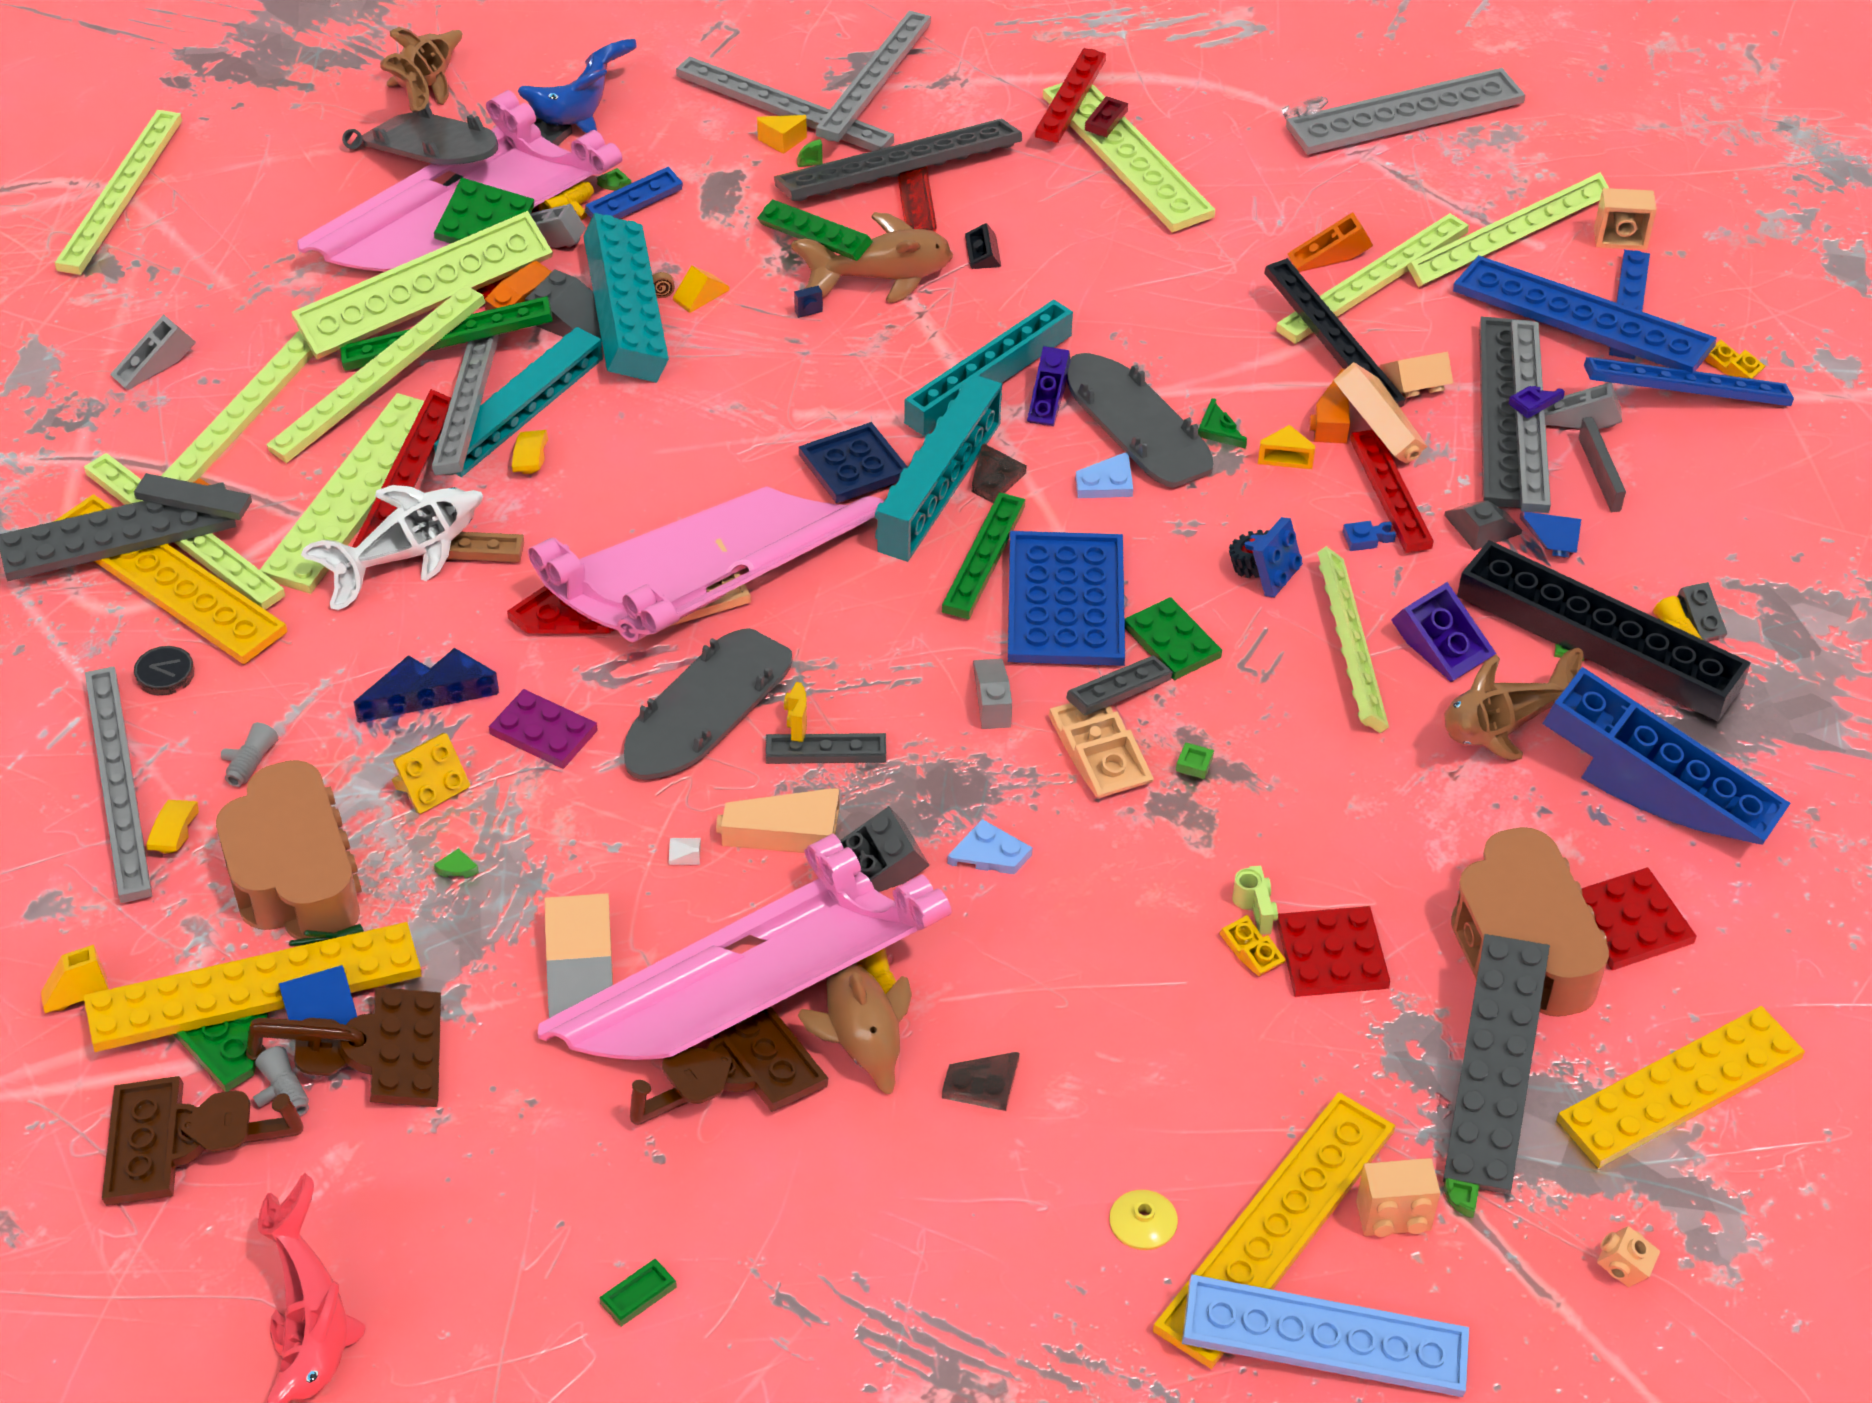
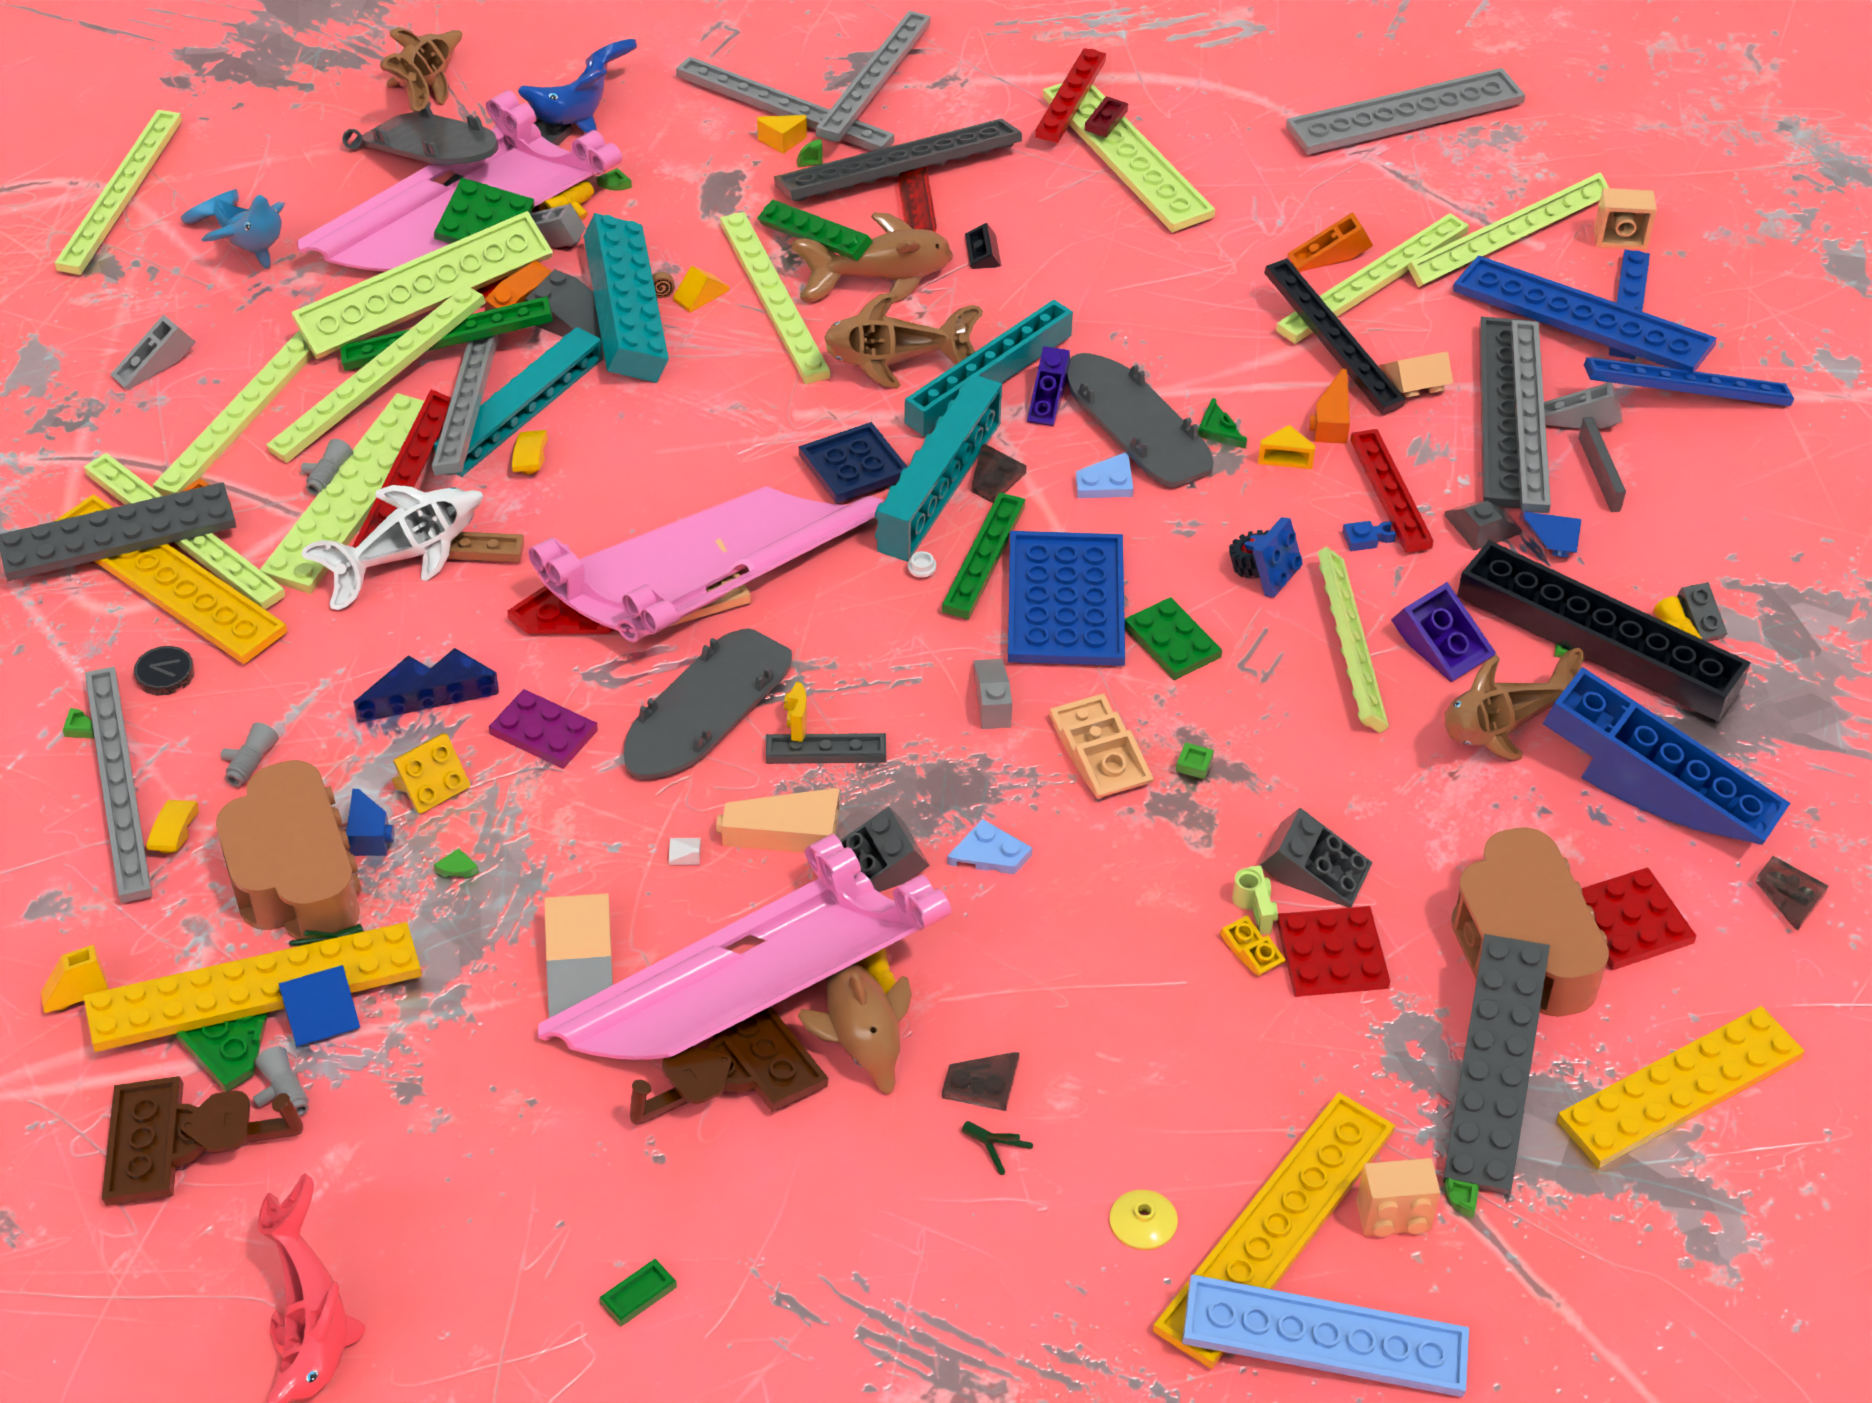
dark grey tile [134,473,252,521] -> none
reddish brown plate [246,987,441,1107] -> none
blue plate [585,166,683,219] -> none
dark blue plate [794,285,823,318] -> none
dark grey tile [1066,655,1173,716] -> none
clear slope [1282,96,1328,119] -> none
light nougat slope [1334,362,1428,464] -> none
dark purple tile [1508,386,1565,419] -> none
light nougat brick [1597,1226,1660,1287] -> none
yellow slope [1705,340,1766,379] -> none
none -> bright green tile [63,708,94,739]
none -> dark azure animal [180,189,285,269]
none -> light grey piece [301,439,353,496]
none -> blue slope [346,789,394,856]
none -> yellowish green plate [720,212,830,384]
none -> medium nougat animal [824,292,983,389]
none -> white plate [908,551,936,578]
none -> dark green plant [962,1121,1033,1175]
none -> dark grey slope [1259,808,1373,908]
none -> clear smoke wing [1756,856,1829,931]

